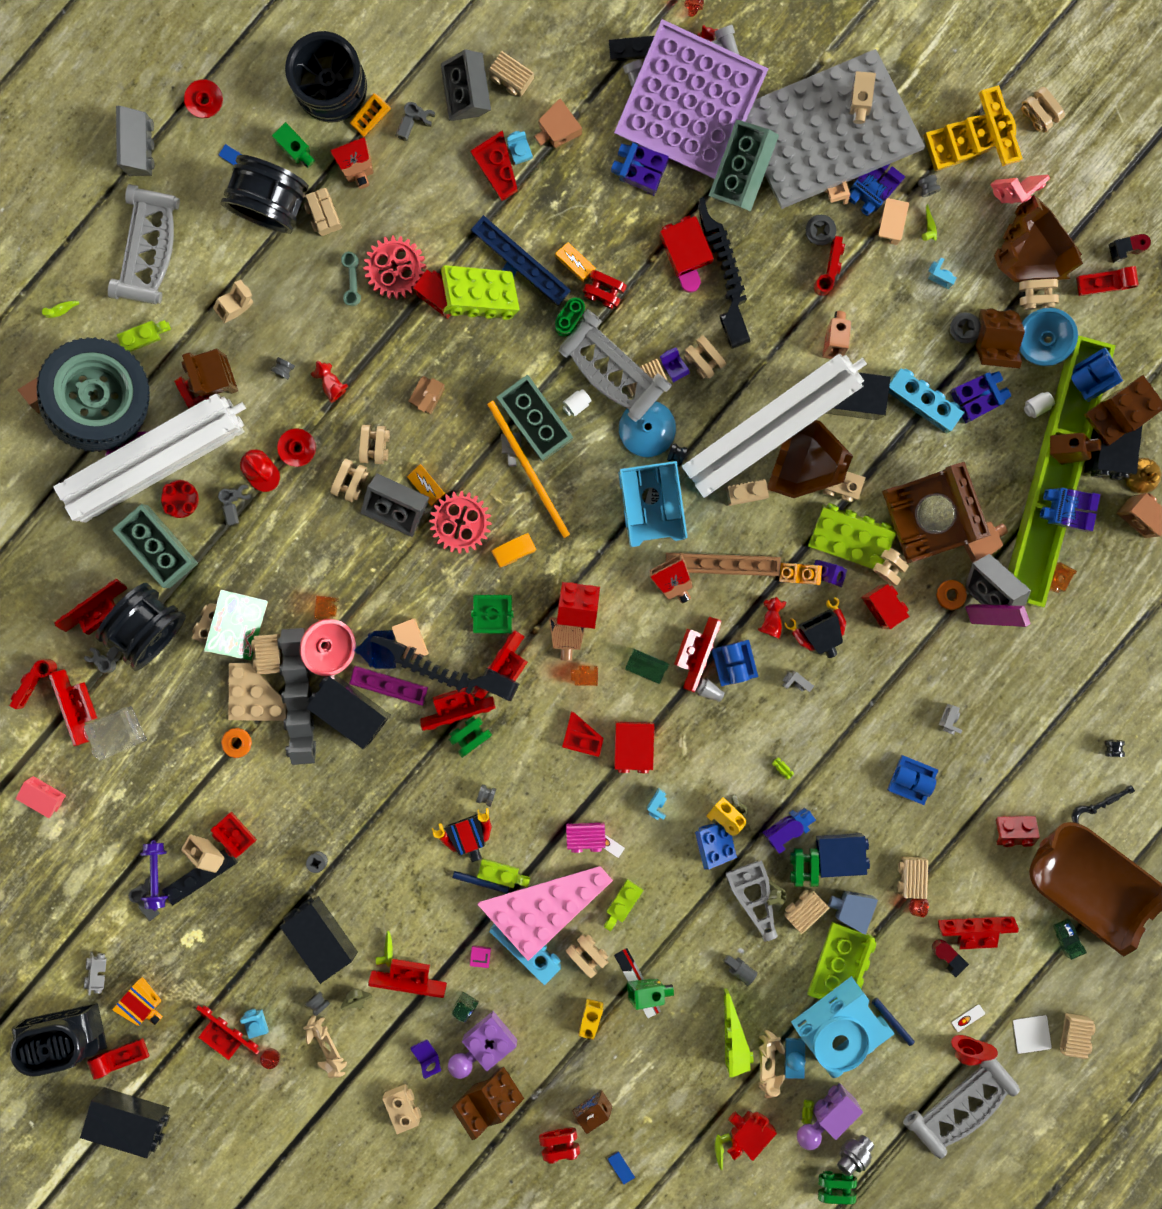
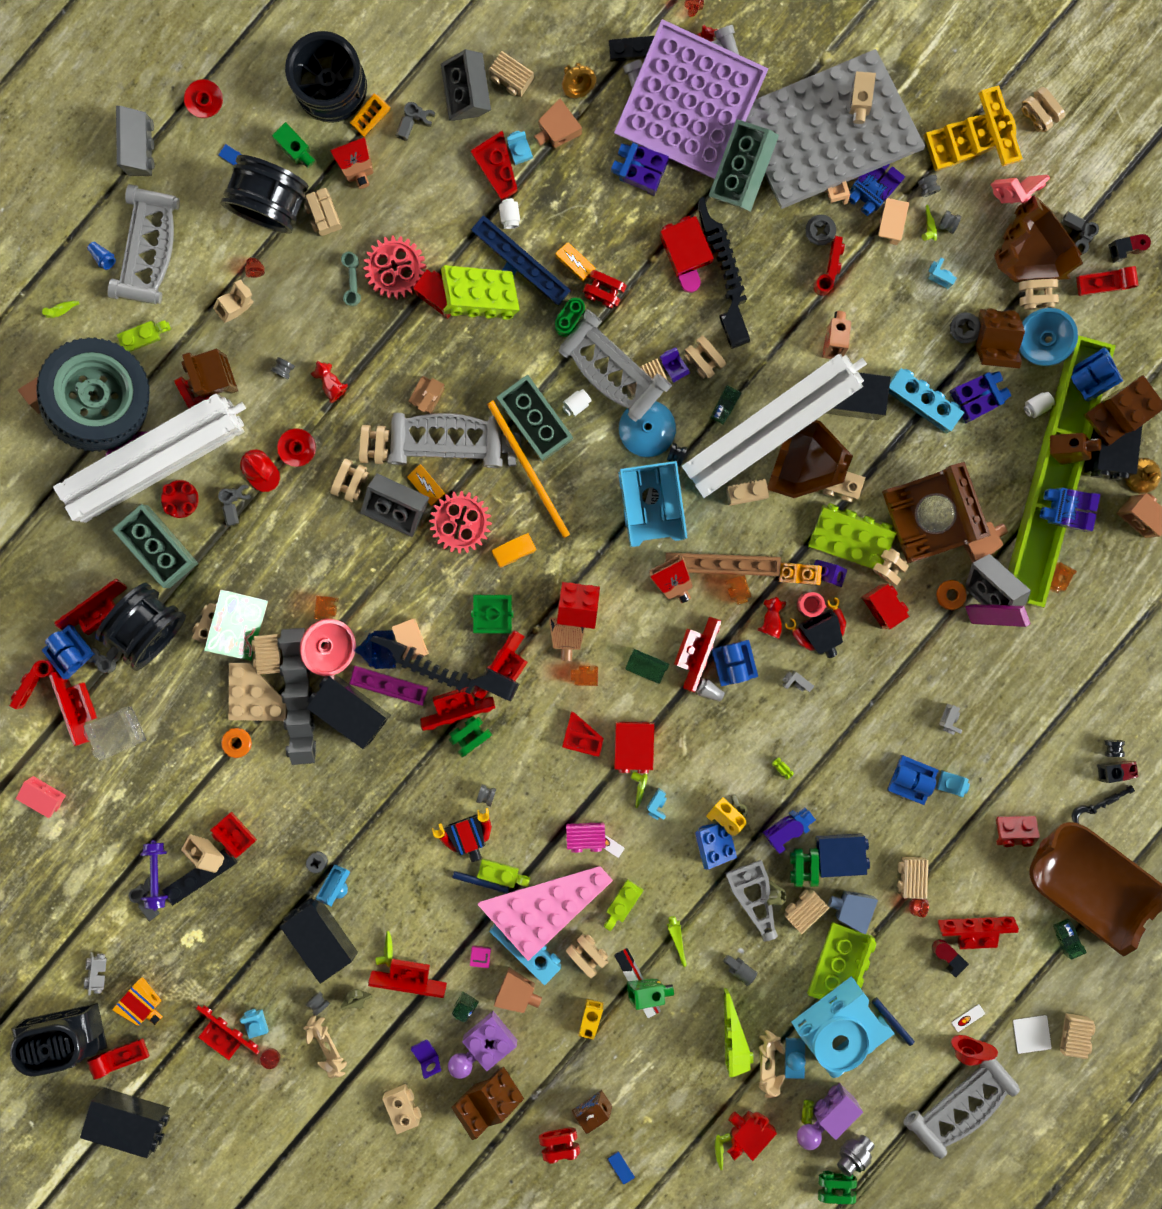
none -> blue plate [42,625,94,679]
none -> blue cone [87,242,116,270]
none -> clear red tile [245,258,265,278]
none -> dark azure tile [315,865,350,906]
none -> light grey piece [387,413,503,468]
none -> nougat torso [494,968,542,1013]
none -> white brick [499,199,520,229]
none -> pearl gold hair [562,63,596,99]
none -> lime bar [631,772,648,808]
none -> lime piece [667,916,687,967]
none -> clear green leg [710,385,742,425]
none -> clear orange brick [724,575,752,605]
none -> coral piece [797,592,826,617]
none -> medium azure bracket [936,771,970,797]
none -> dark grey wheel [938,210,961,234]
none -> dark grey bar [1061,211,1099,254]
none -> black leg [1097,761,1139,783]

